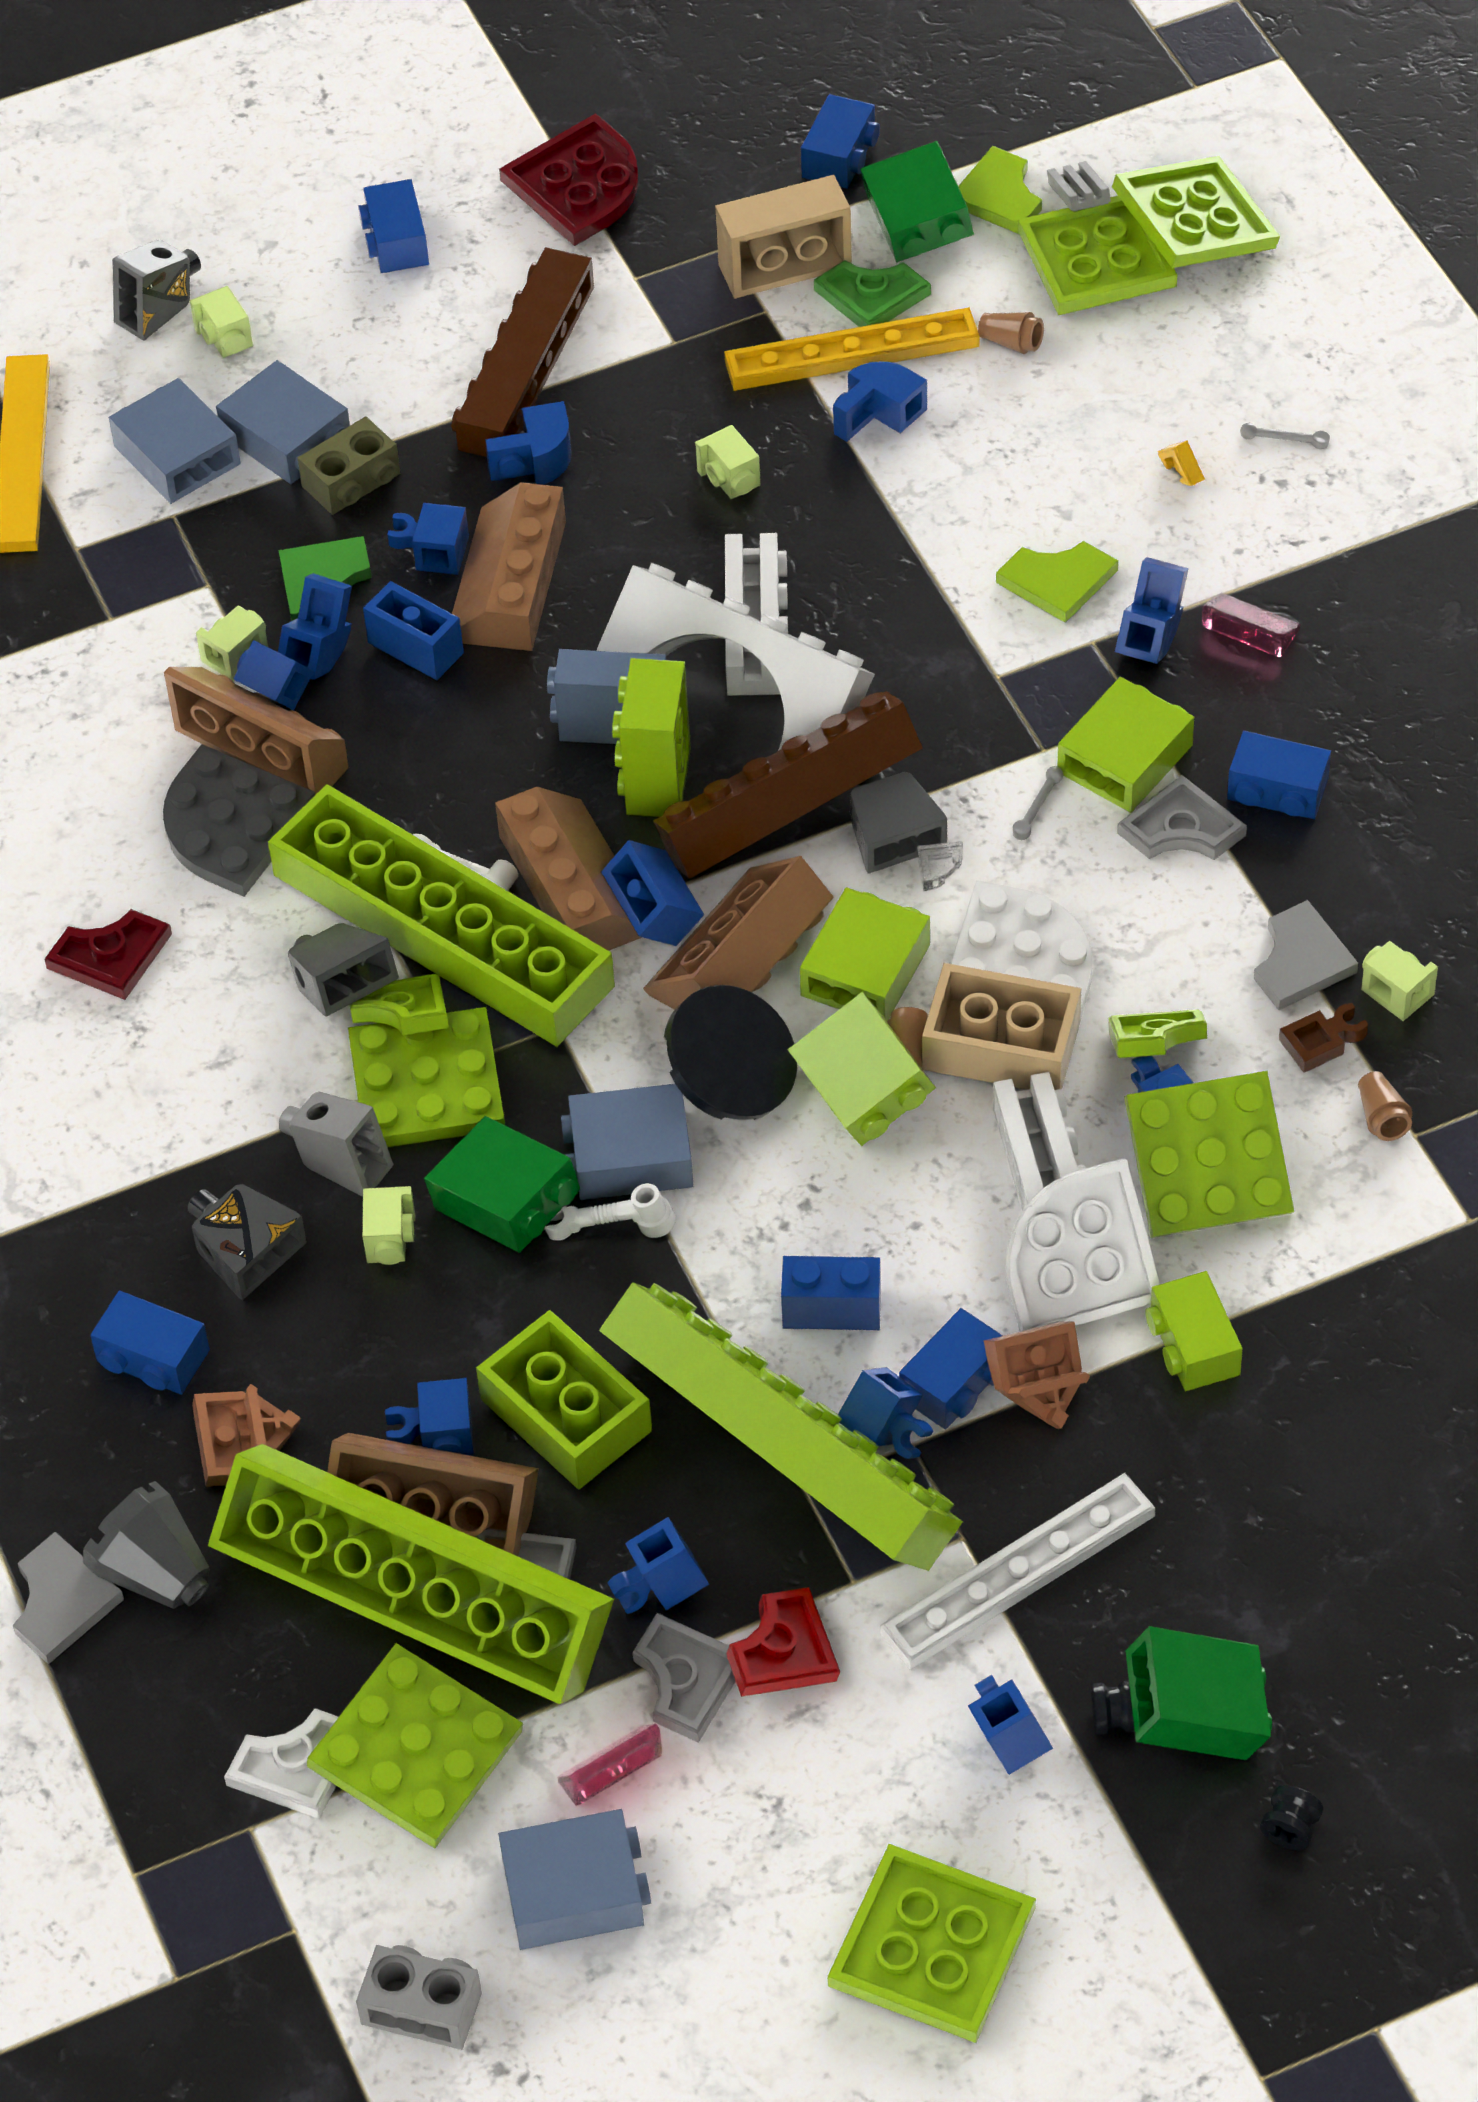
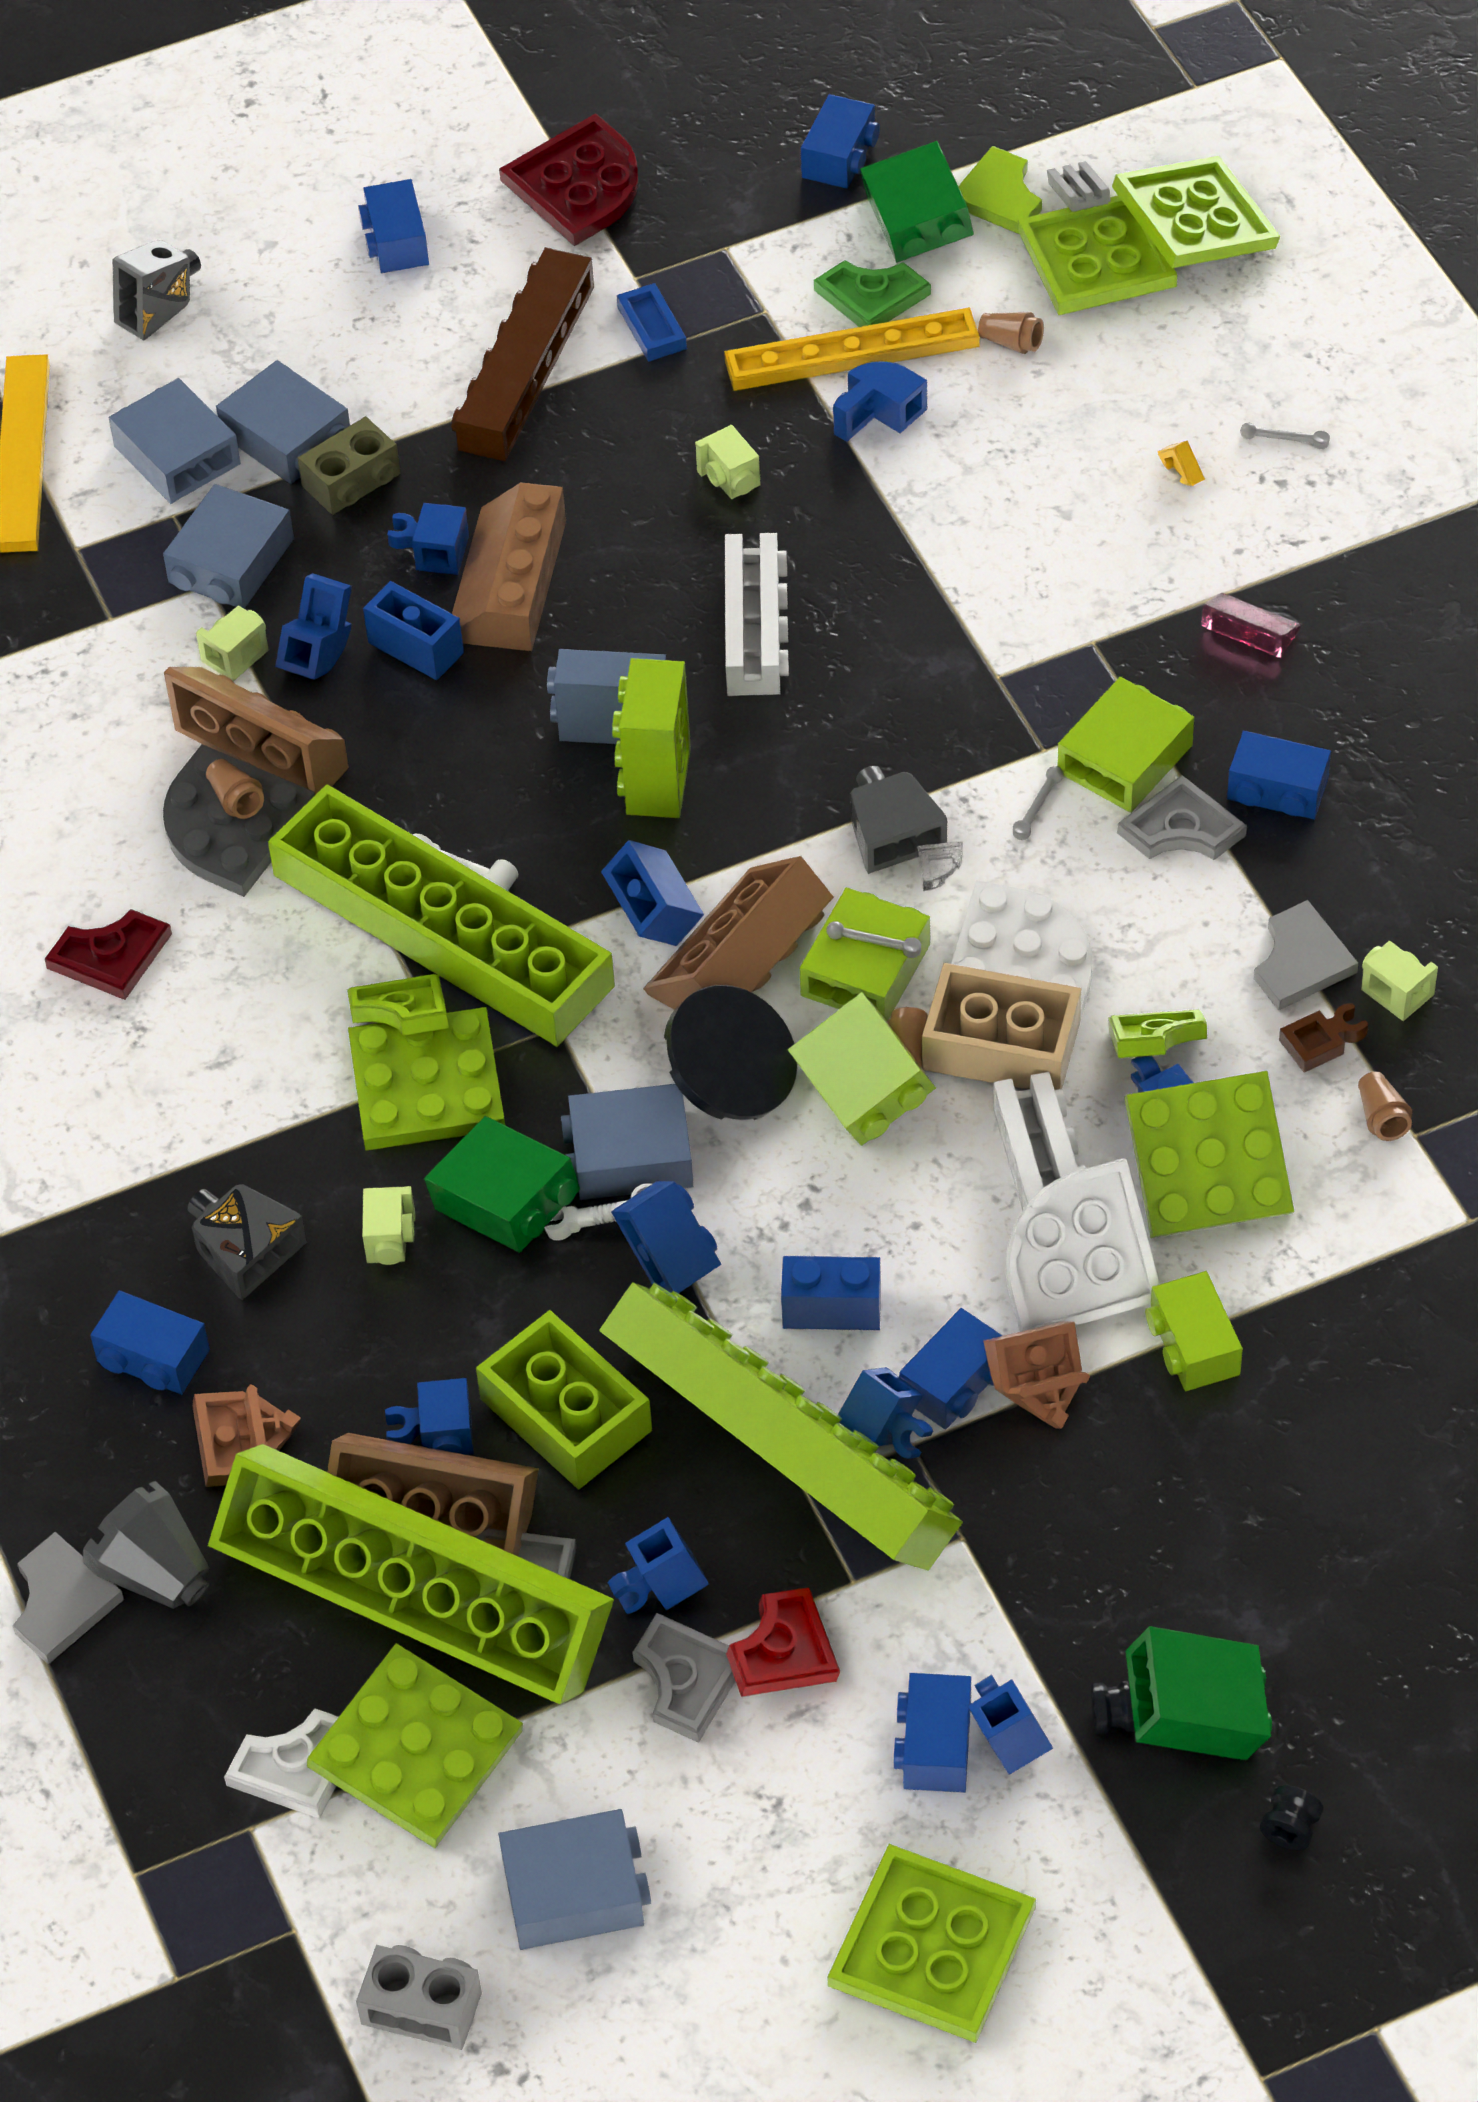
yellowish green brick [190,286,253,358] -> none
blue brick [233,640,314,711] -> none
bright green tile [278,536,372,621] -> none
light grey torso [279,1092,394,1197] -> none
dark grey torso [288,923,399,1017] -> none
blue brick [485,401,571,485] -> none
medium nougat slope [495,787,642,951] -> none
clear pink slope [557,1723,662,1806] -> none
white arch [596,563,875,751] -> none
reddish brown brick [653,691,923,879] -> none
tan brick [715,175,852,299] -> none
white tile [880,1473,1155,1670] -> none
lime tile [996,541,1119,623] -> none
blue brick [1115,557,1189,664] -> none
none -> sand blue brick [163,484,294,609]
none -> medium nougat cone [206,759,264,819]
none -> blue brick [611,1181,722,1293]
none -> blue tile [616,283,687,362]
none -> light grey hinge [826,921,921,958]
none -> blue brick [894,1673,971,1793]

